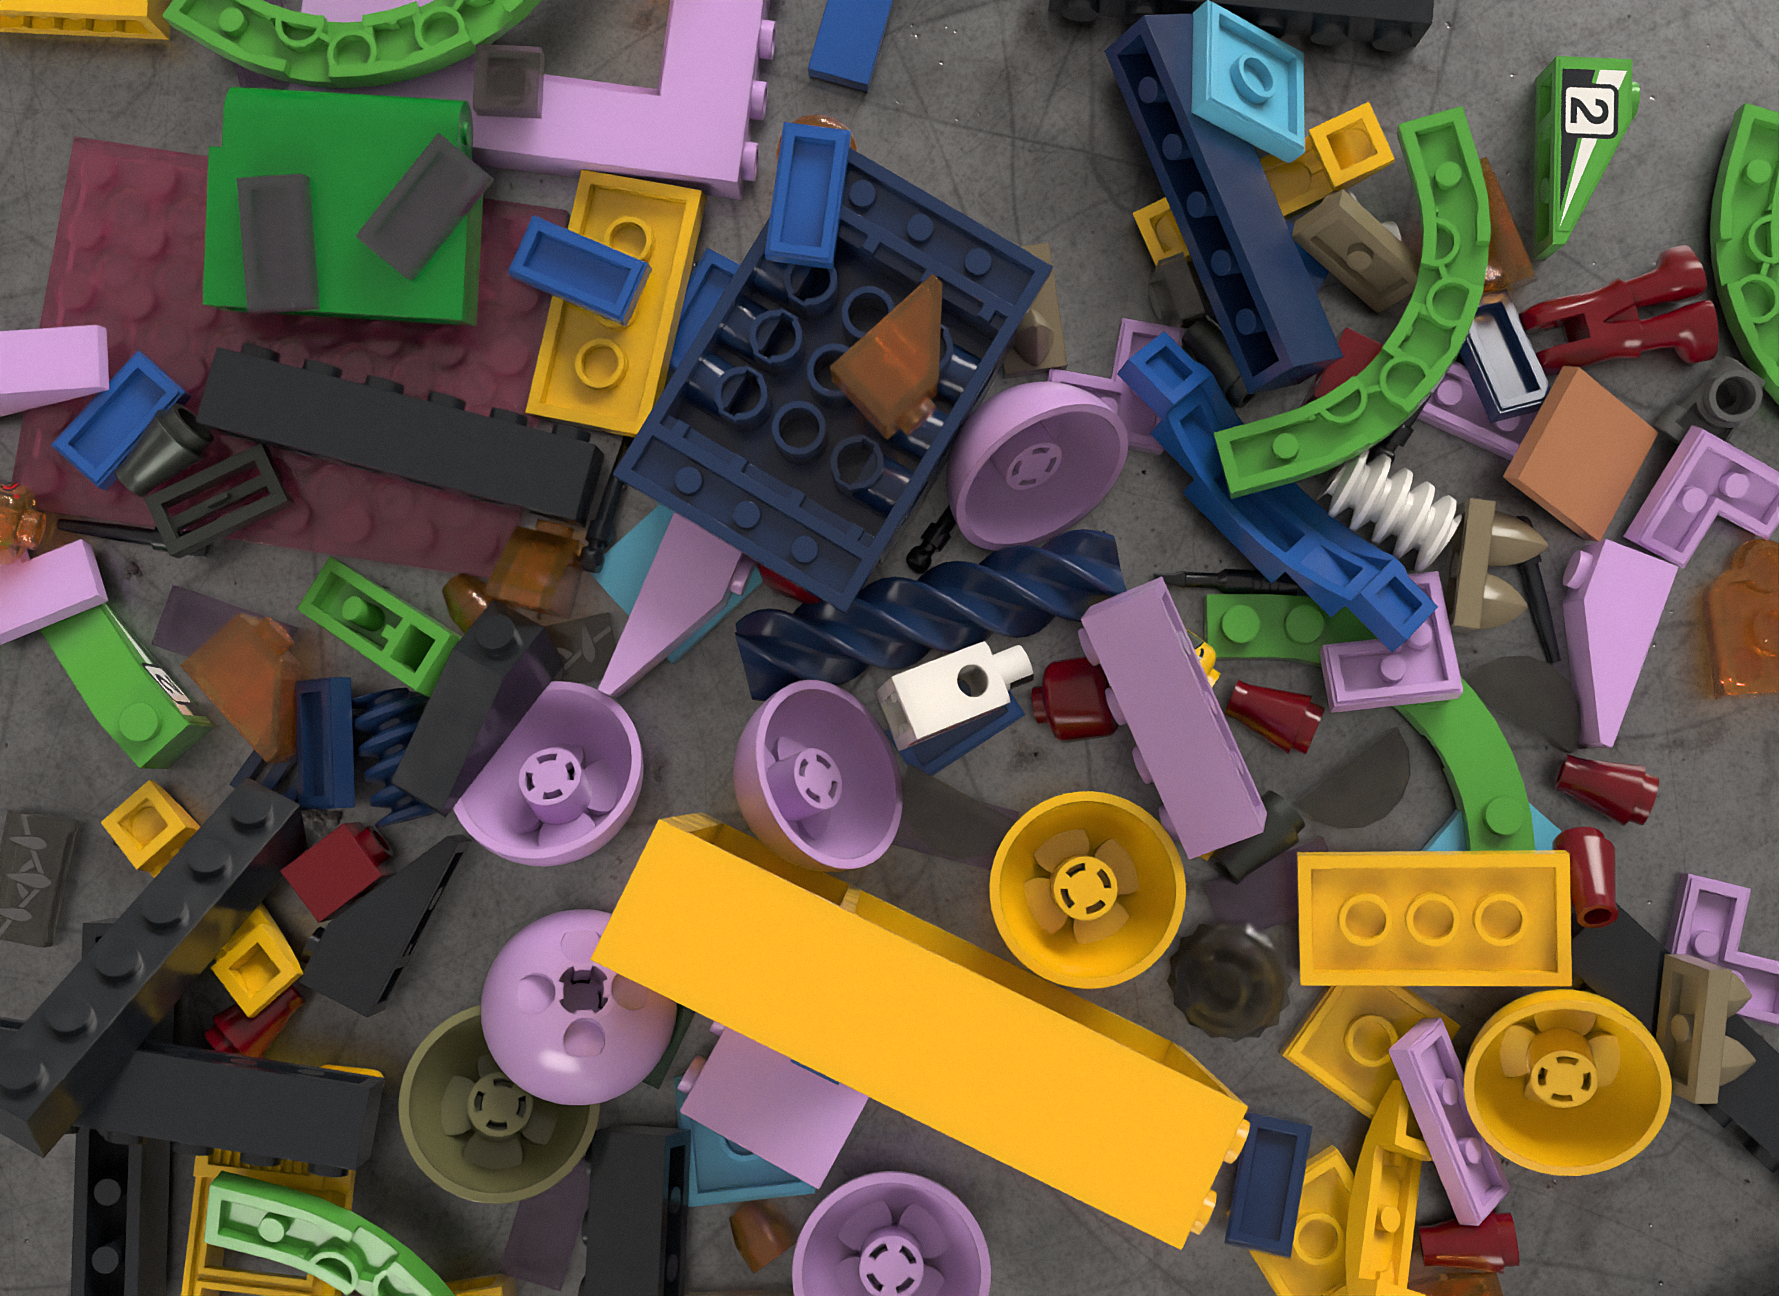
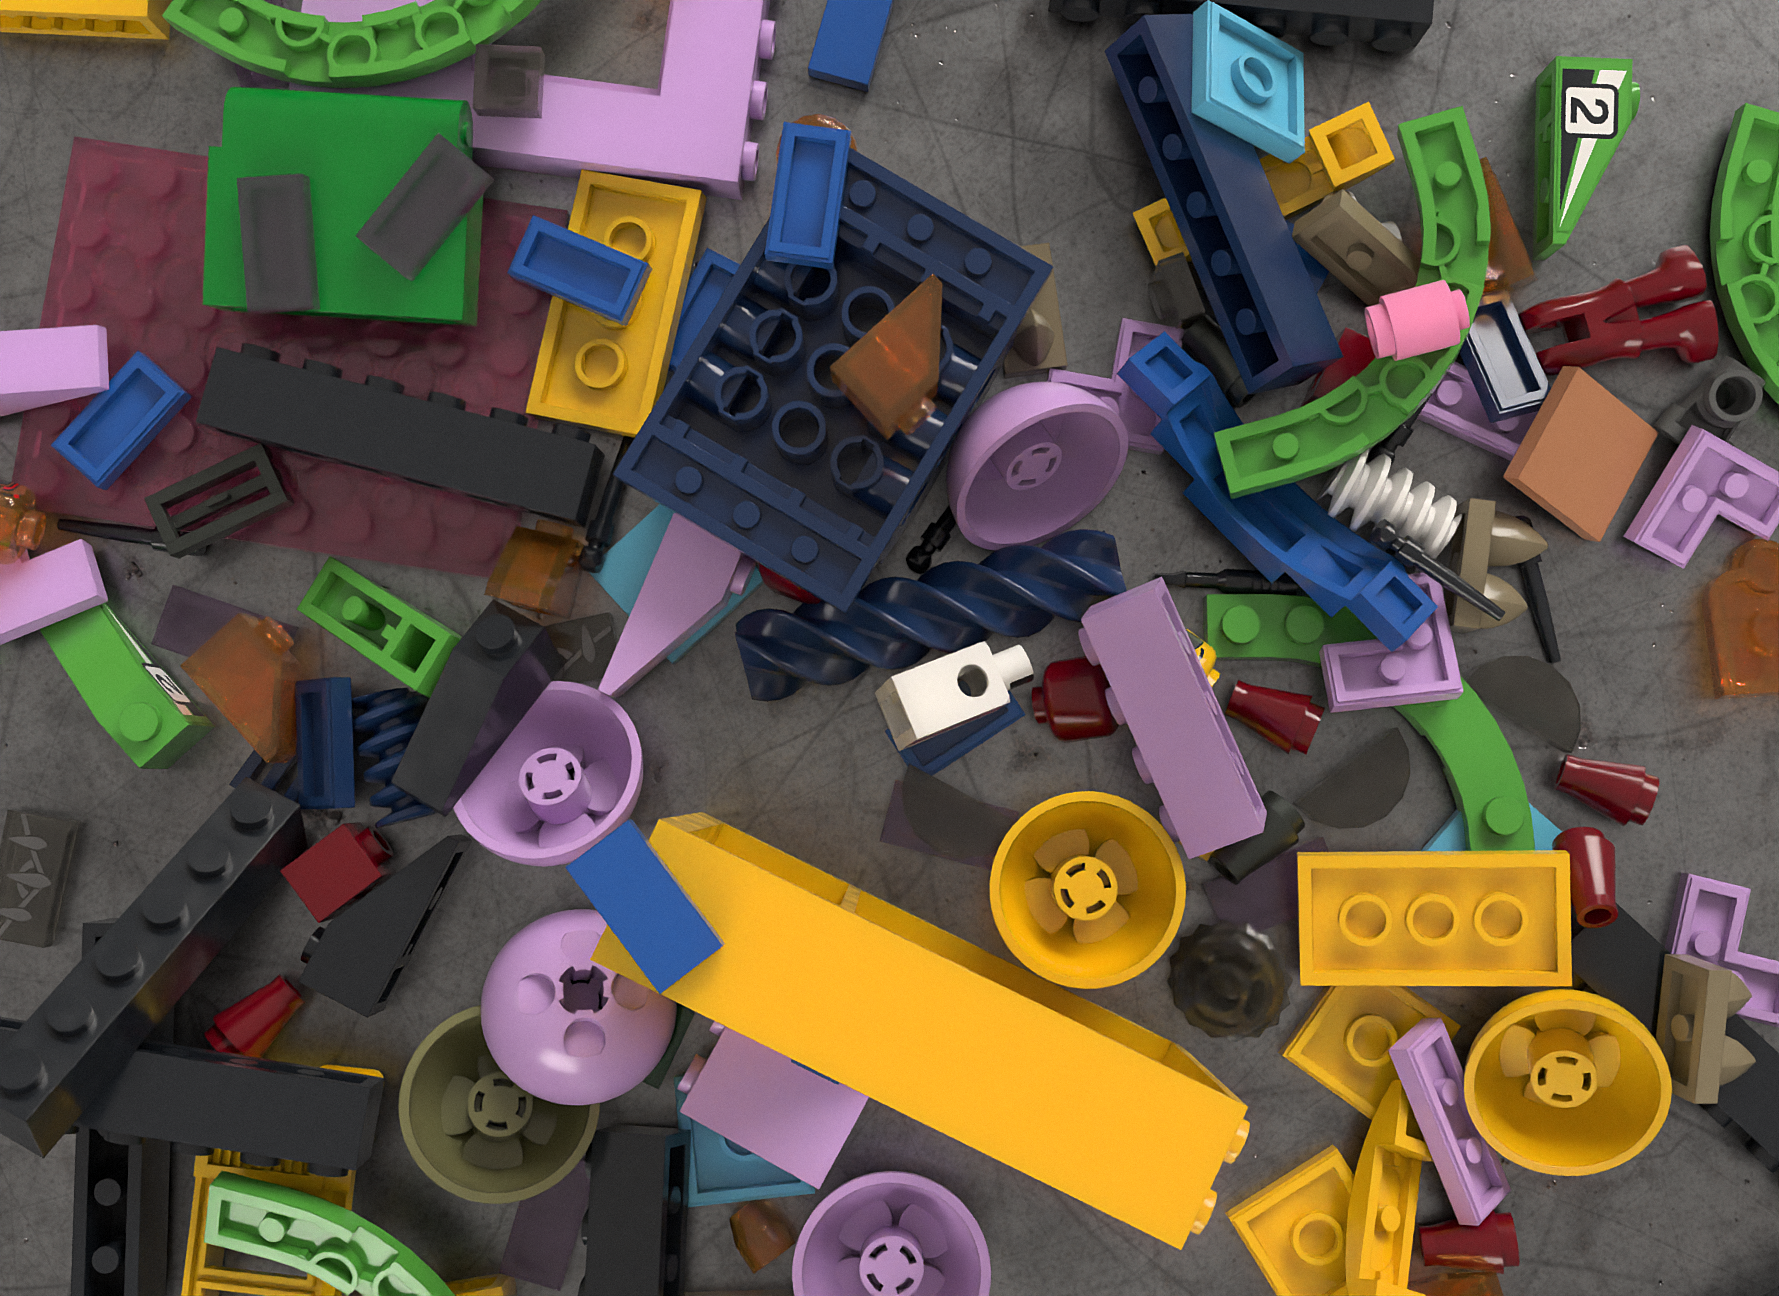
yellow slope [101,780,303,1018] -> none
pearl dark grey cone [115,403,214,497] -> none
clear orange hose [442,573,508,635] -> none
lavender piece [733,680,903,872] -> none
dark blue tile [1224,1112,1313,1259] -> none
lavender slope [1562,539,1679,749] -> none
none -> blue tile [565,819,725,994]
none -> bright pink brick [1365,280,1470,361]
none -> black piece [1370,519,1505,621]

